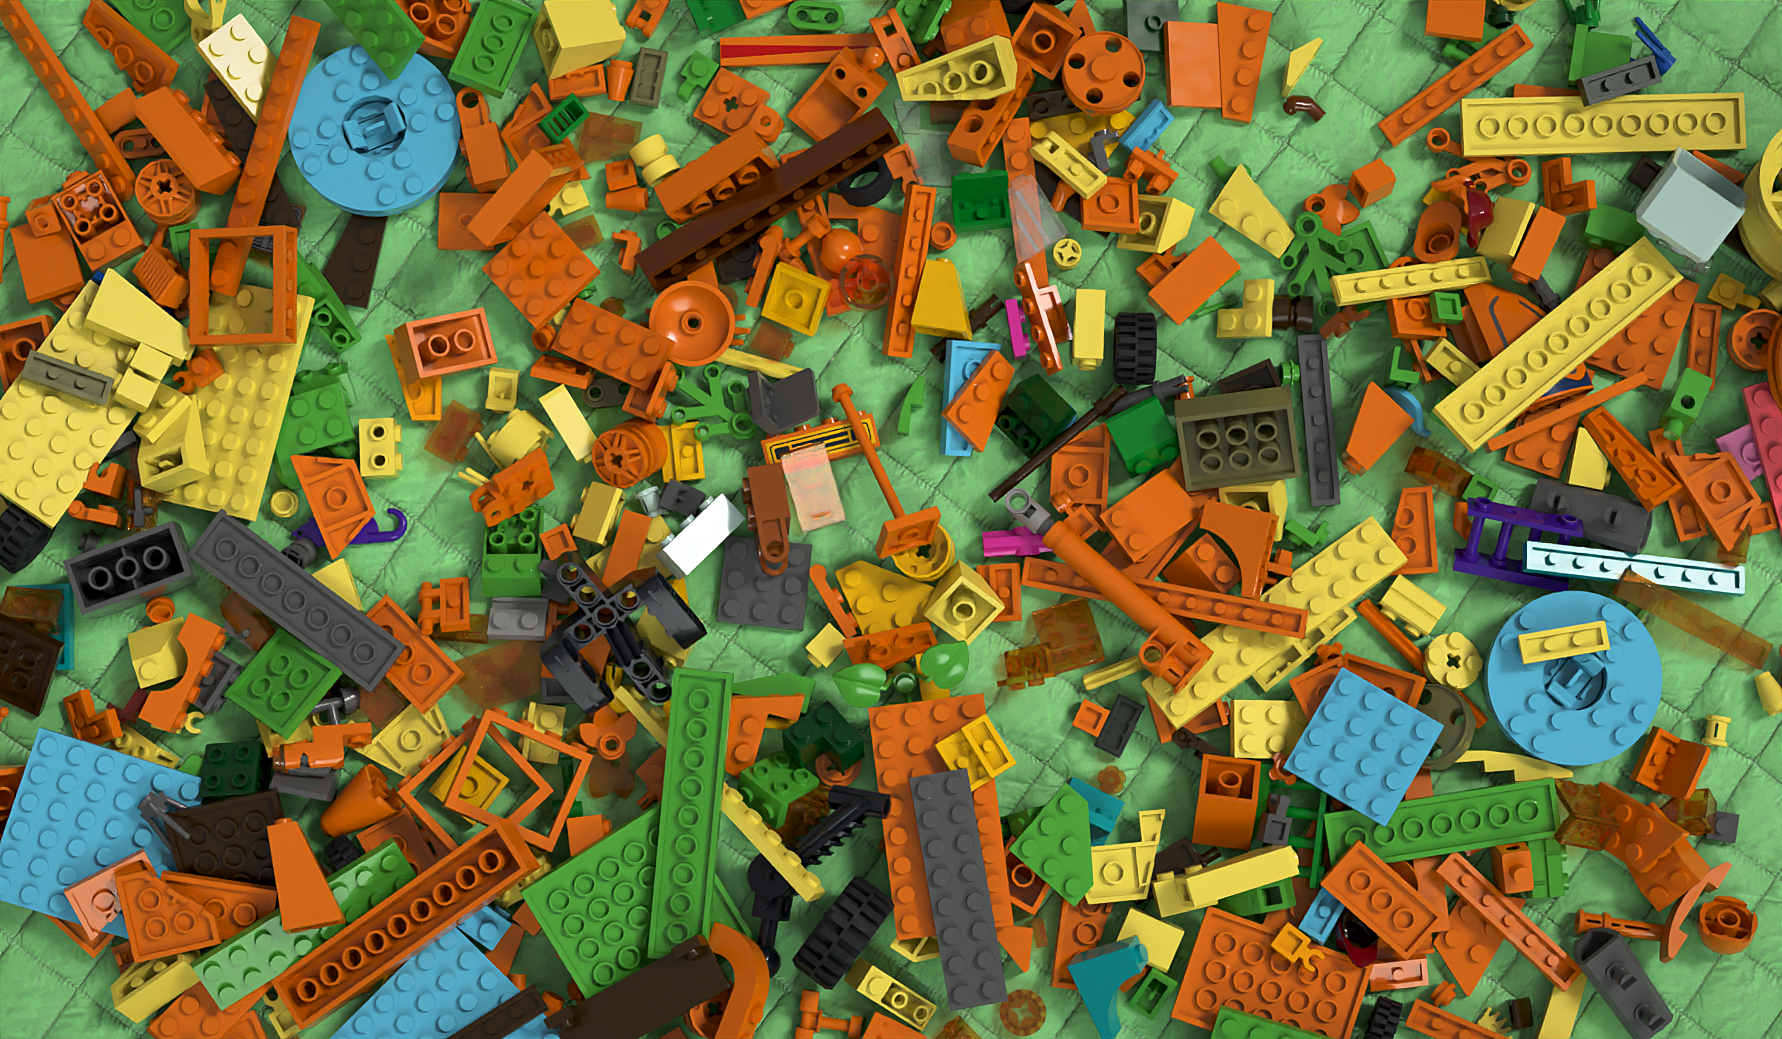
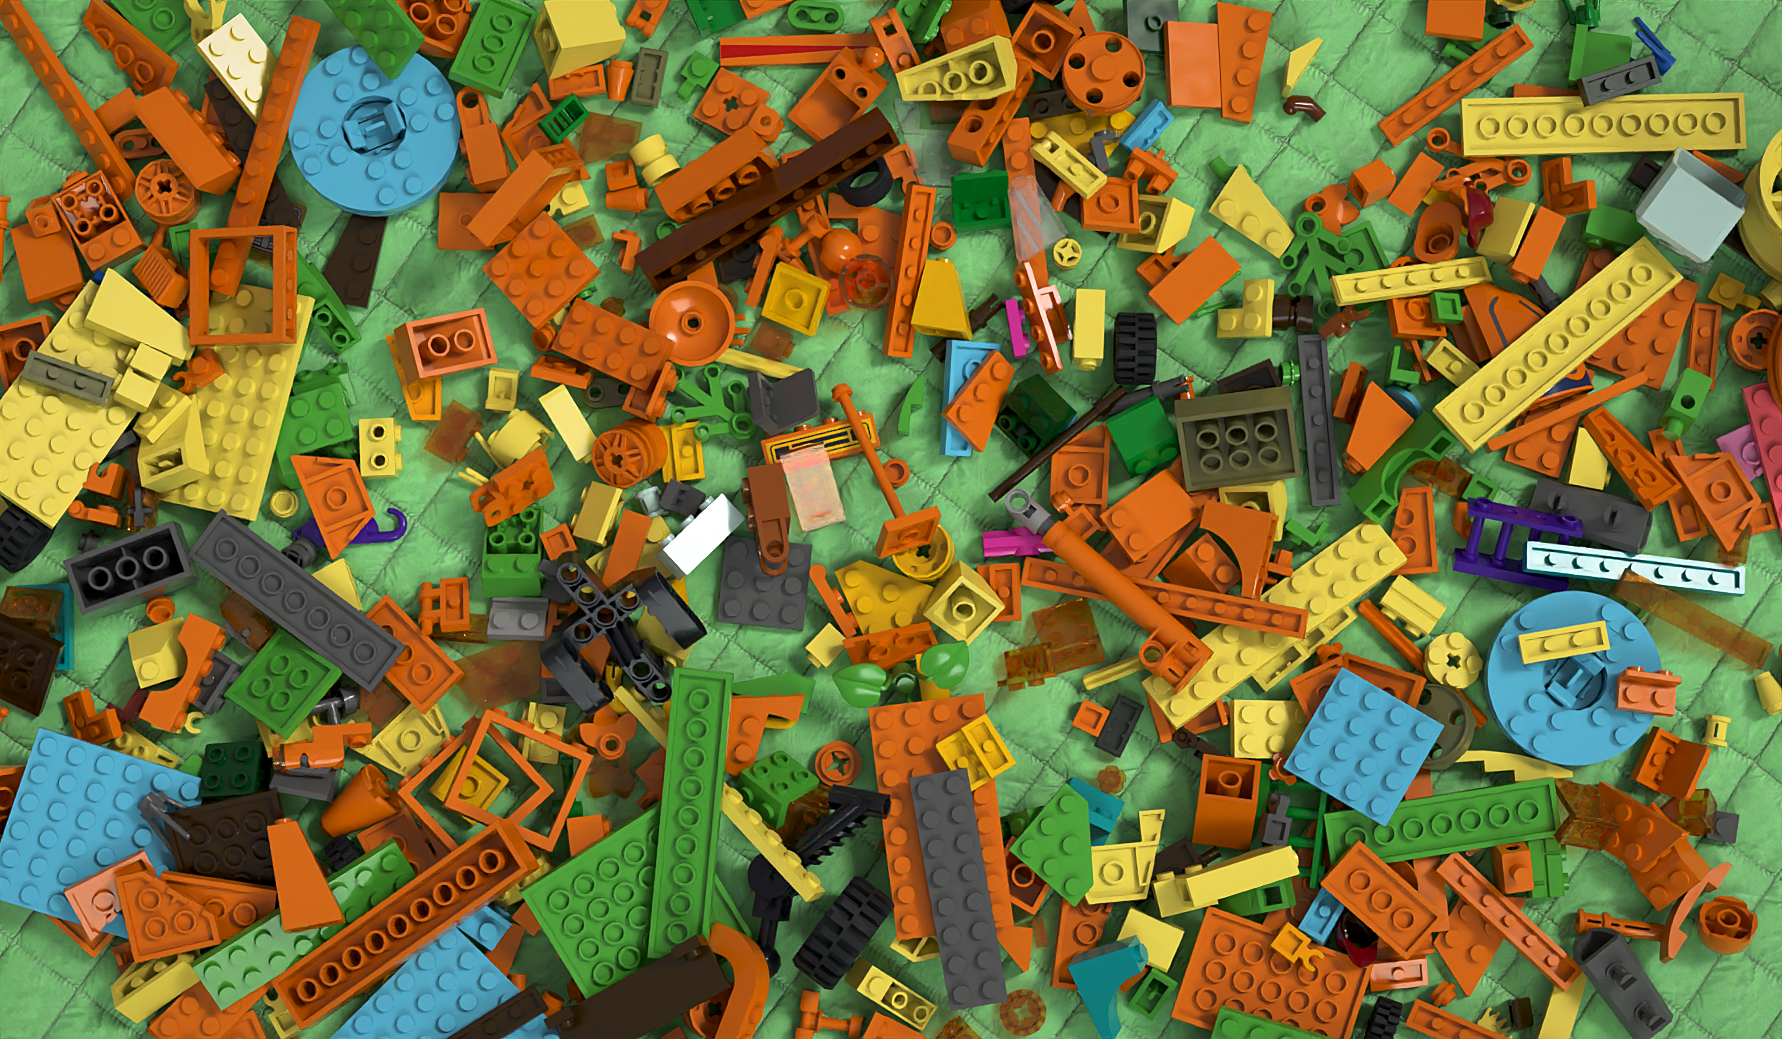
dark green brick [782,701,865,772] -> none
none -> orange plate [883,458,910,487]
none -> orange plate [1332,361,1368,425]
none -> bright green arch [1346,410,1458,524]
none -> orange slope [1387,151,1445,216]
none -> orange bracket [1615,666,1682,717]

